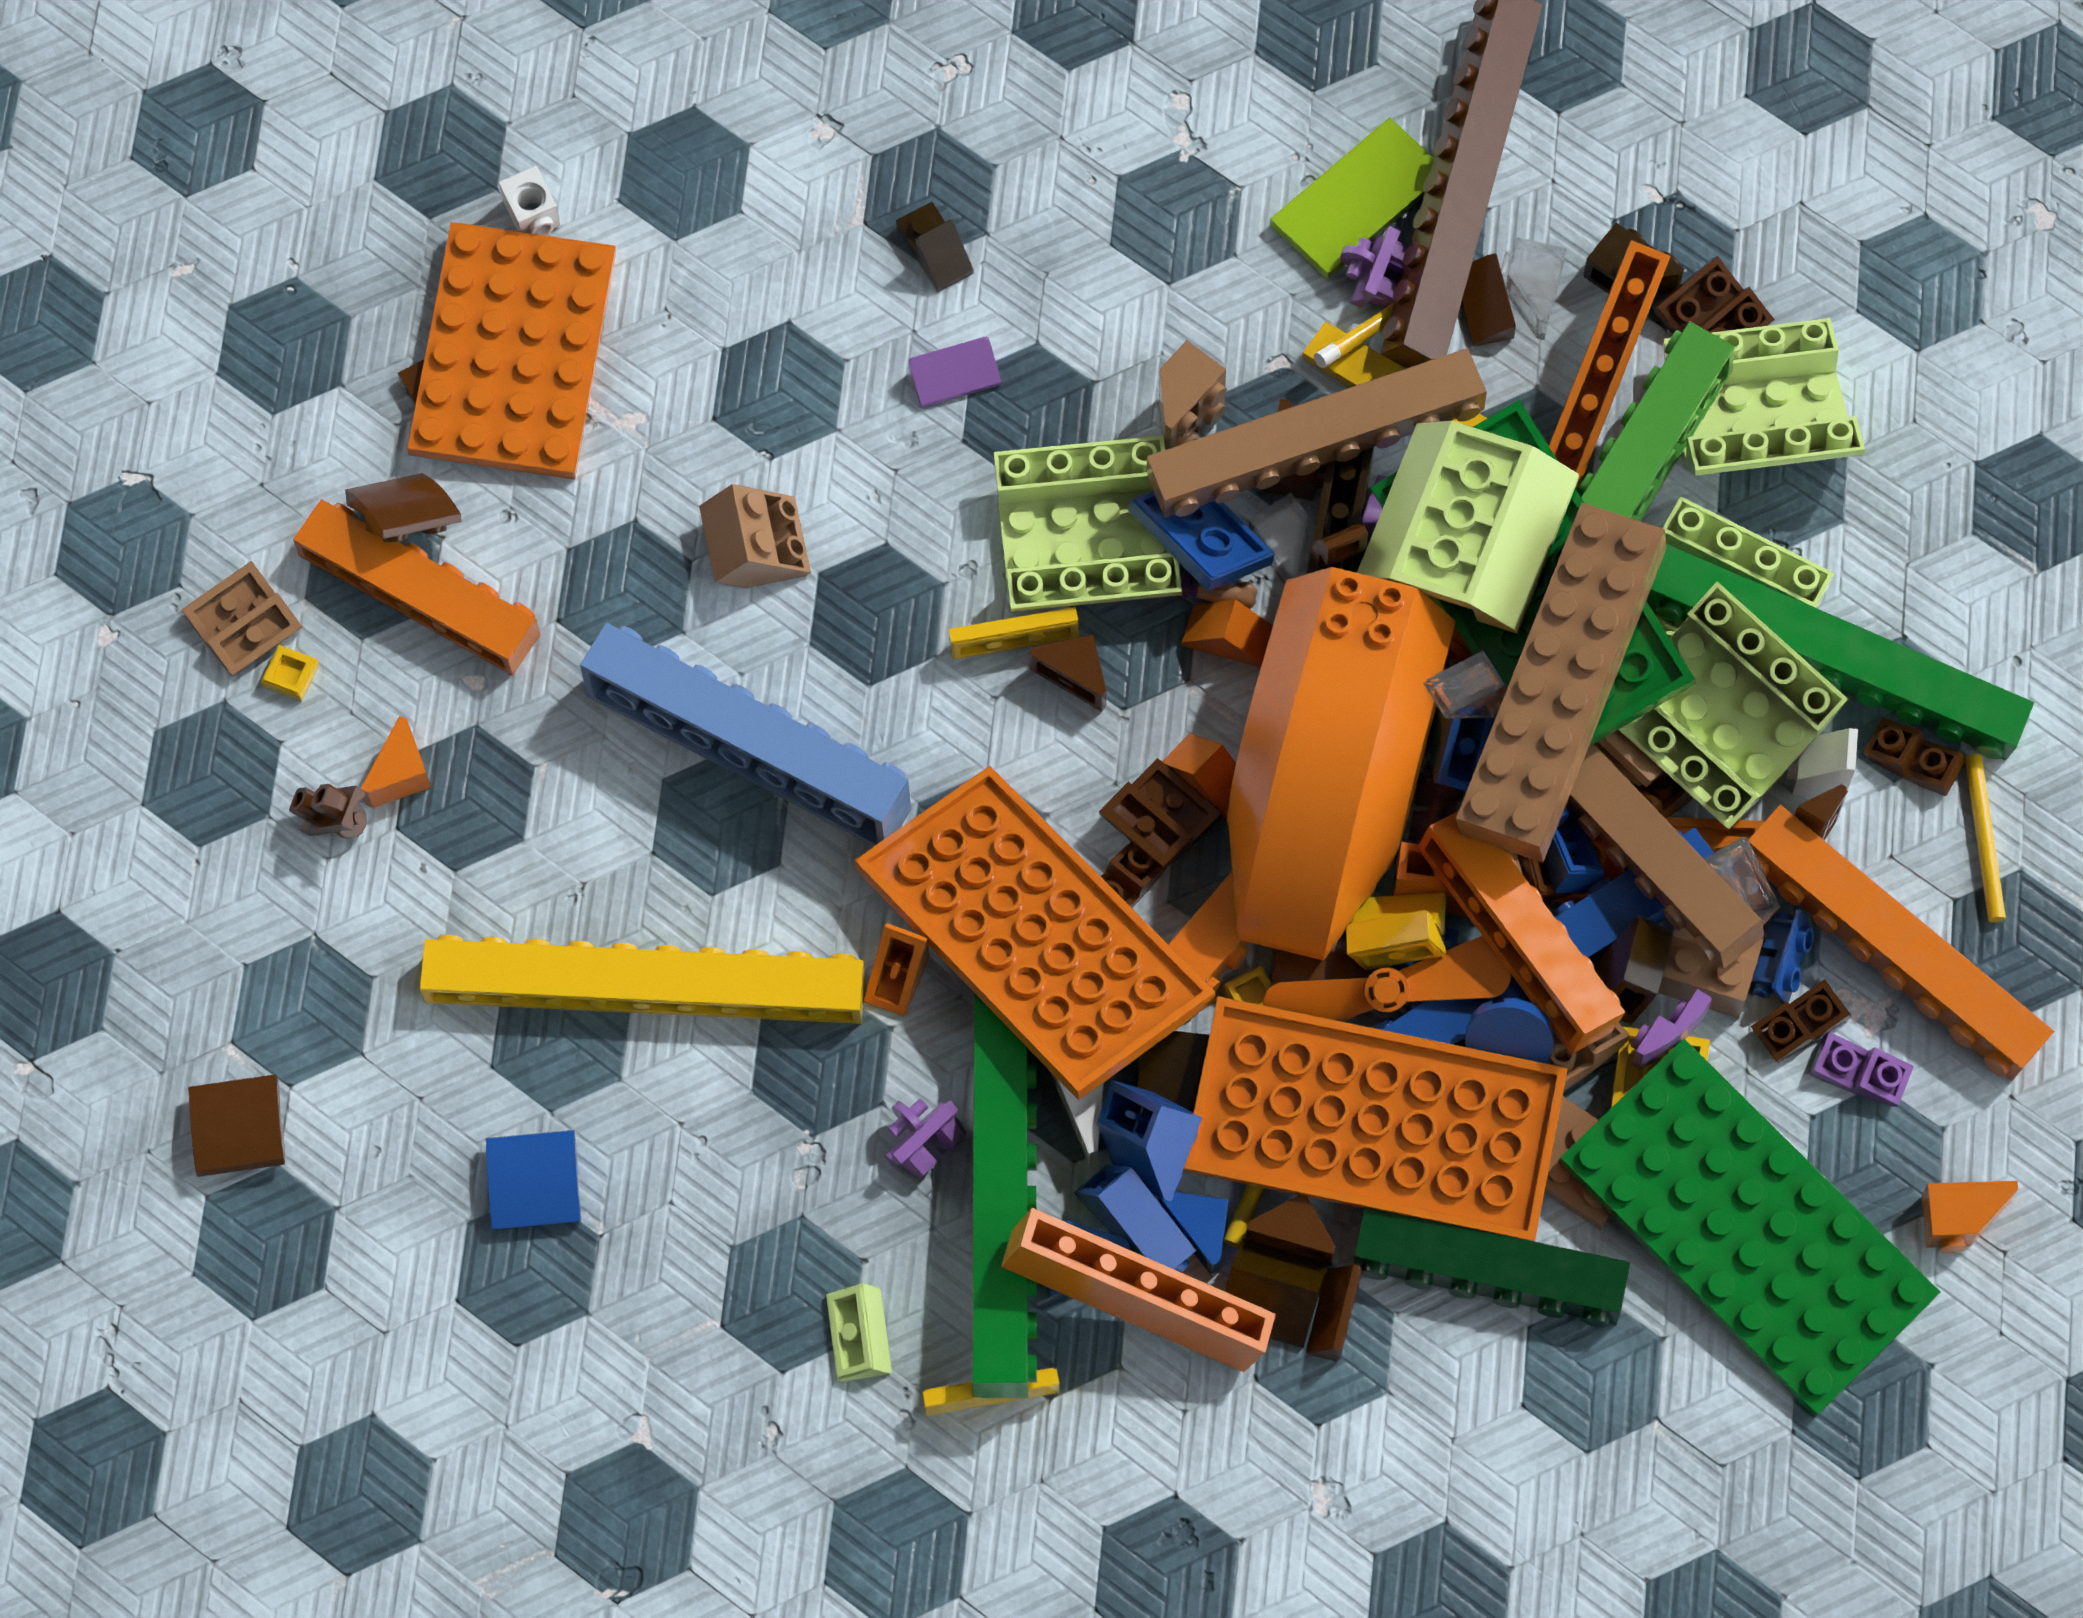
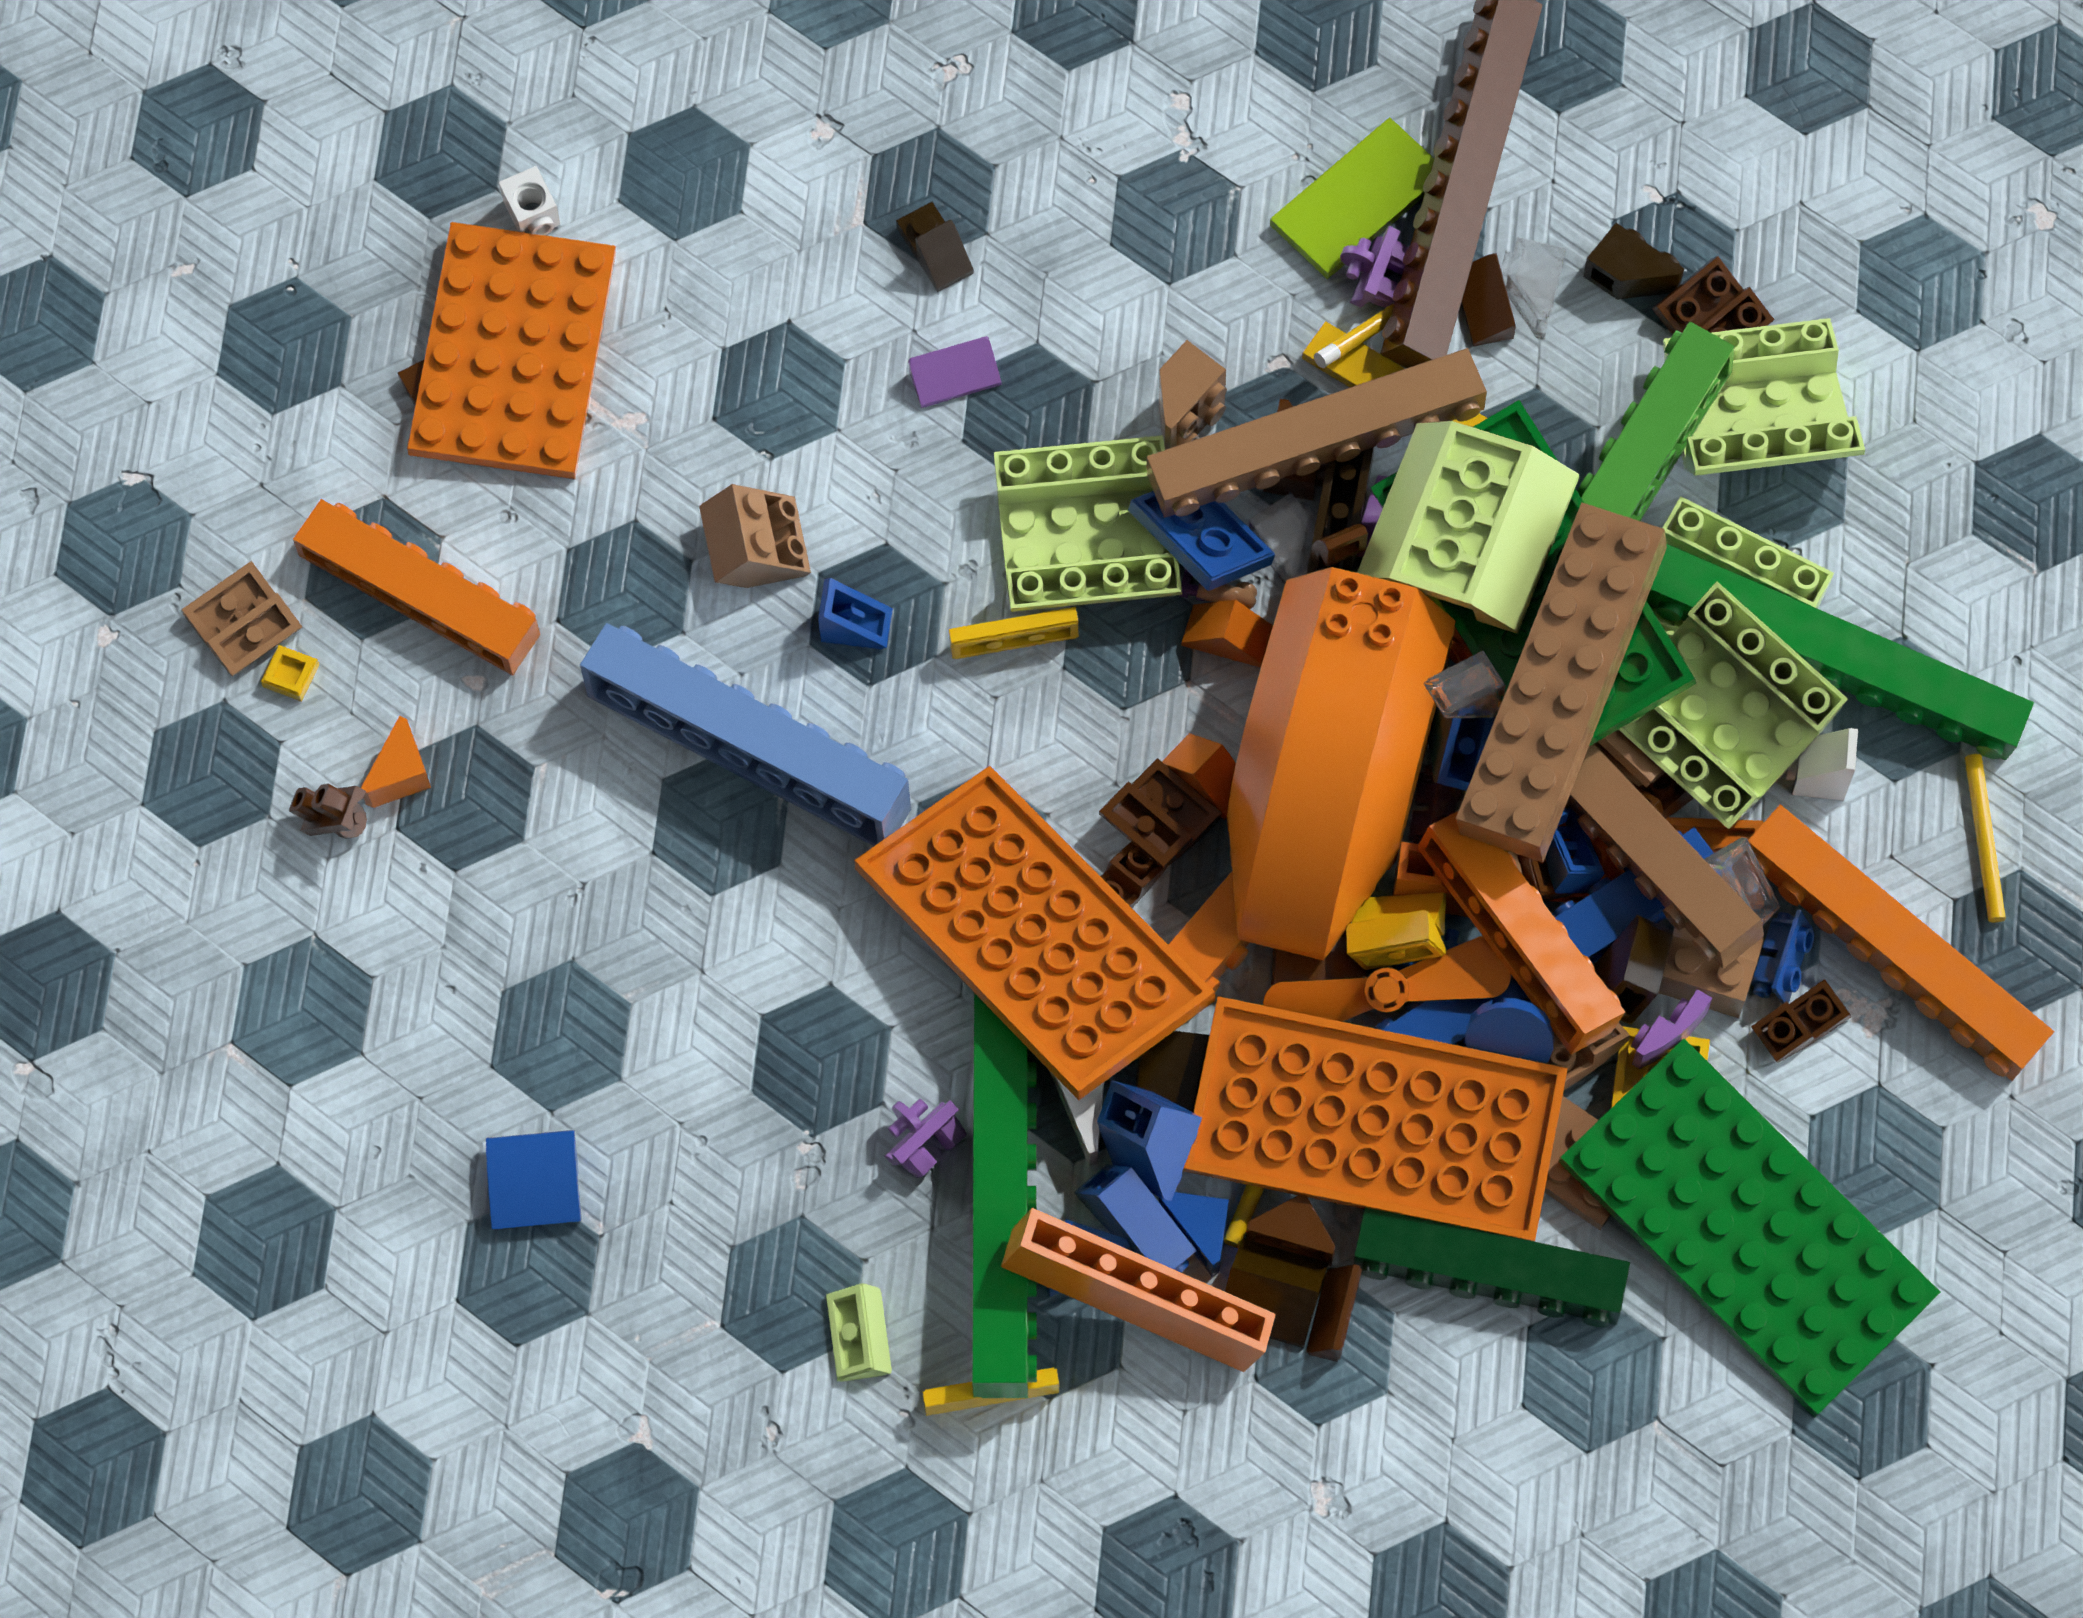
reddish brown slope [188,1074,285,1177] -> none
reddish brown slope [345,473,462,542] -> none
yellow brick [420,935,865,1024] -> none
orange slope [864,923,930,1016] -> none
reddish brown slope [1029,634,1107,712] -> none
yellow tile [1223,965,1271,1005] -> none
orange brick [1548,240,1671,490] -> none
reddish brown slope [1794,784,1848,841] -> none
medium lavender slope [1808,1031,1914,1107] -> none
reddish brown slope [1863,717,1965,796] -> none
orange slope [1922,1180,2018,1253] -> none
none -> blue slope [818,578,893,649]

